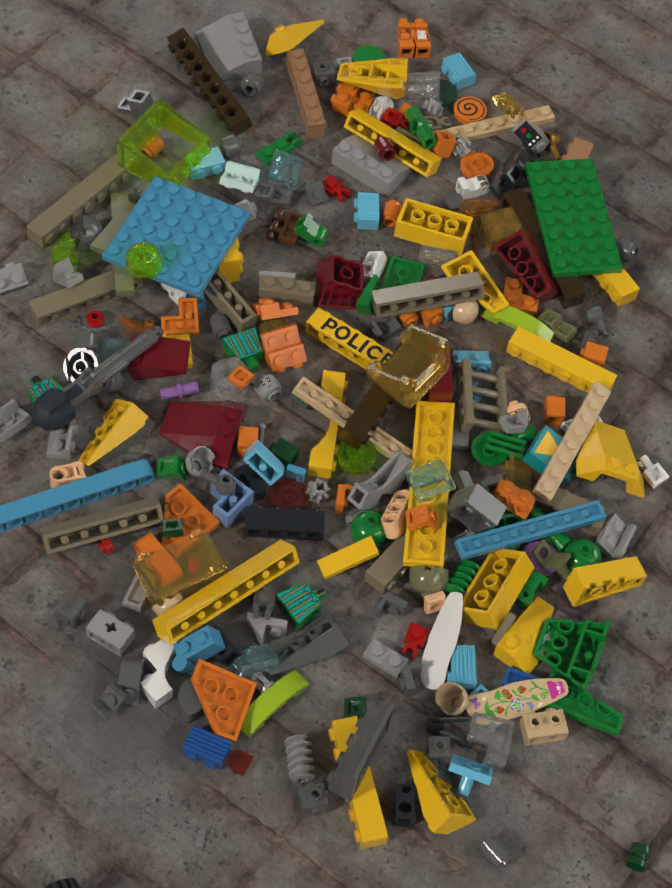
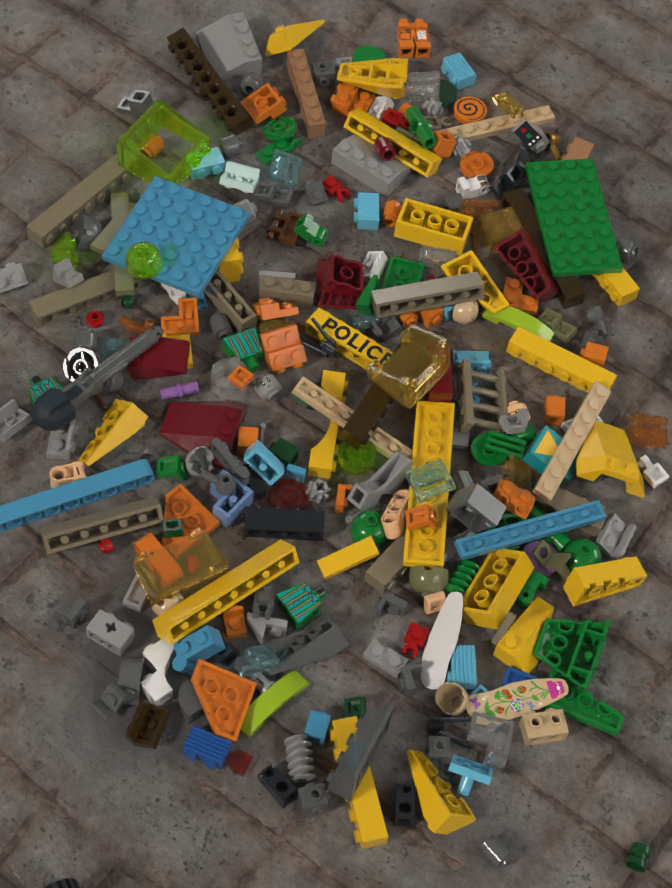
none -> dark green hinge [121,295,137,309]
none -> dark brown bracket [126,699,172,749]
none -> dark grey hinge [211,437,250,486]
none -> orange bracket [223,605,247,639]
none -> orange plate [240,83,287,125]
none -> black leg [257,764,297,809]
none -> green tile [263,117,298,141]
none -> black plant [299,317,336,359]
none -> dark azure brick [304,710,331,746]
none -> clear light blue cone [351,314,380,332]
none -> clear orange plate [629,413,668,449]

